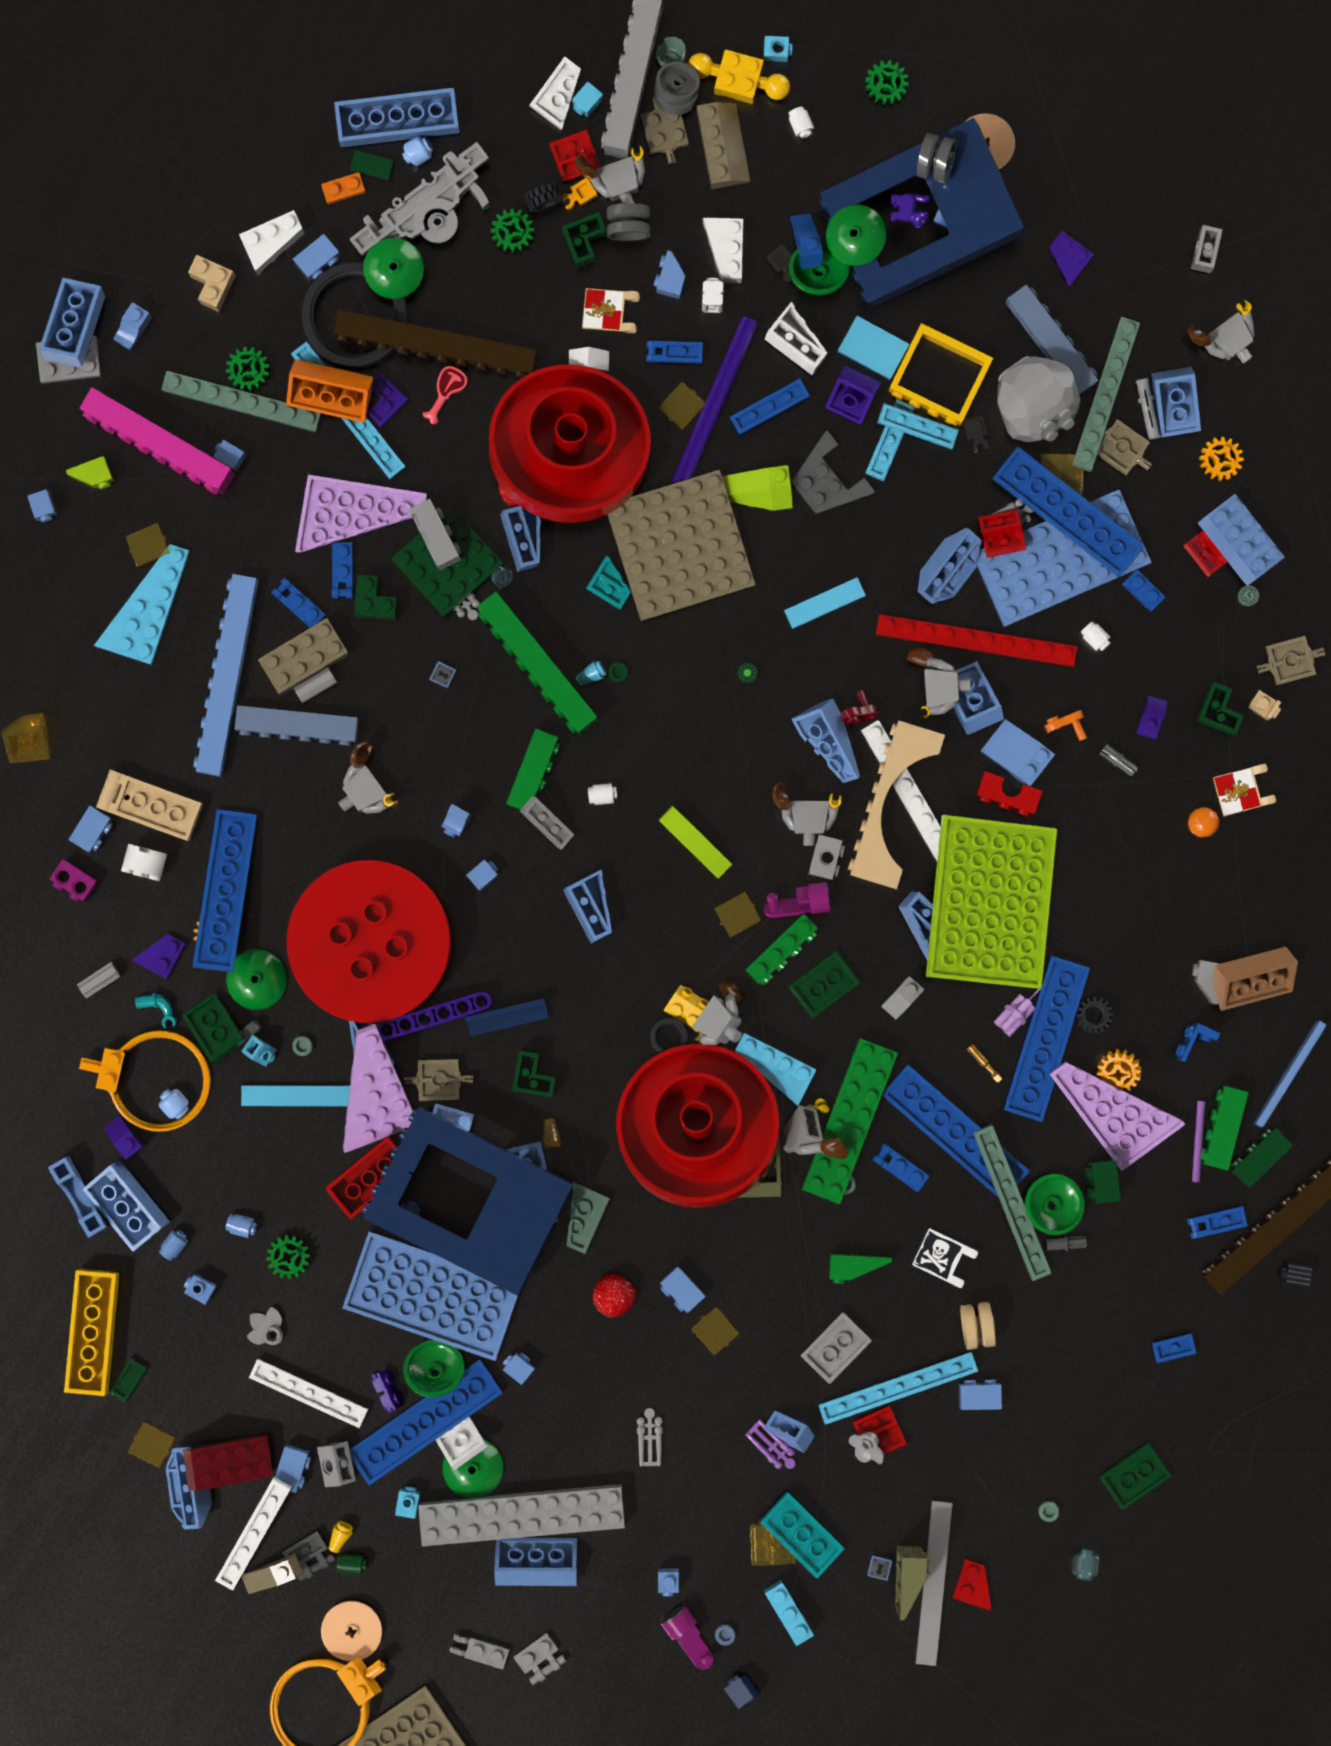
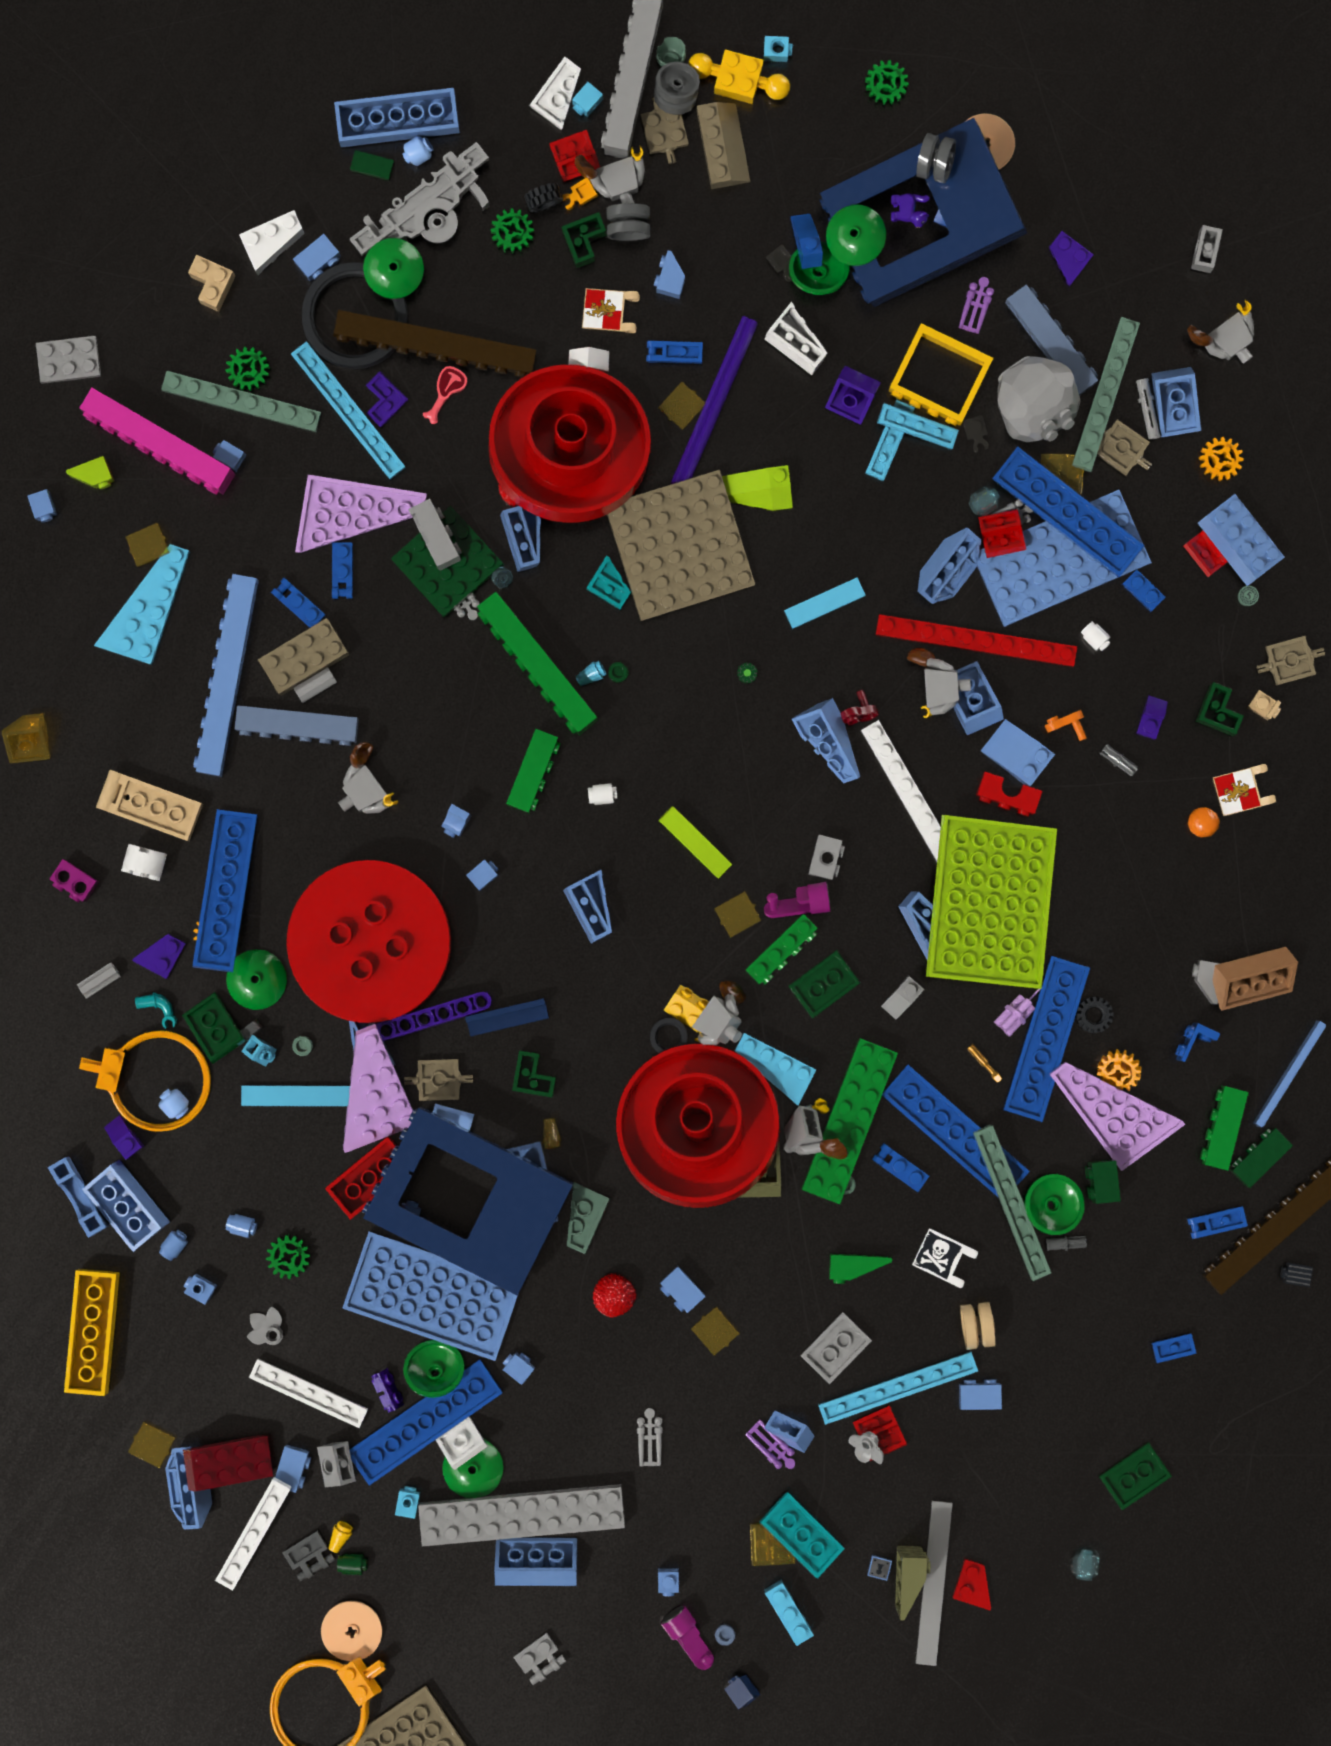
medium blue brick [39,278,105,368] -> none
medium blue brick [68,806,113,853] -> none
dark green tile [109,1357,148,1403] -> none
medium blue arch [113,302,152,351] -> none
dark tan slope [241,1554,303,1594] -> none
orange slope [286,359,373,423] -> none
orange plate [321,172,366,205] -> none
dark green brick [355,575,398,620] -> none
tile [430,661,457,688] -> none
light grey hinge [450,1634,509,1670] -> none
light grey plate [520,796,574,850] -> none
white brick [702,278,723,313] -> none
white wedge [703,218,743,283] -> none
blue plate [730,379,810,436] -> none
light grey torso [772,783,841,846] -> none
white brick [788,107,814,138] -> none
dark grey wing [791,431,875,514] -> none
medium azure tile [838,316,910,380] -> none
tan arch [848,720,945,889] -> none
sand green tile [1038,1501,1059,1522] -> none
medium lavender bar [1192,1101,1205,1182] -> none
none -> medium lavender piece [959,277,994,334]
none -> clear light blue head [969,486,1000,516]

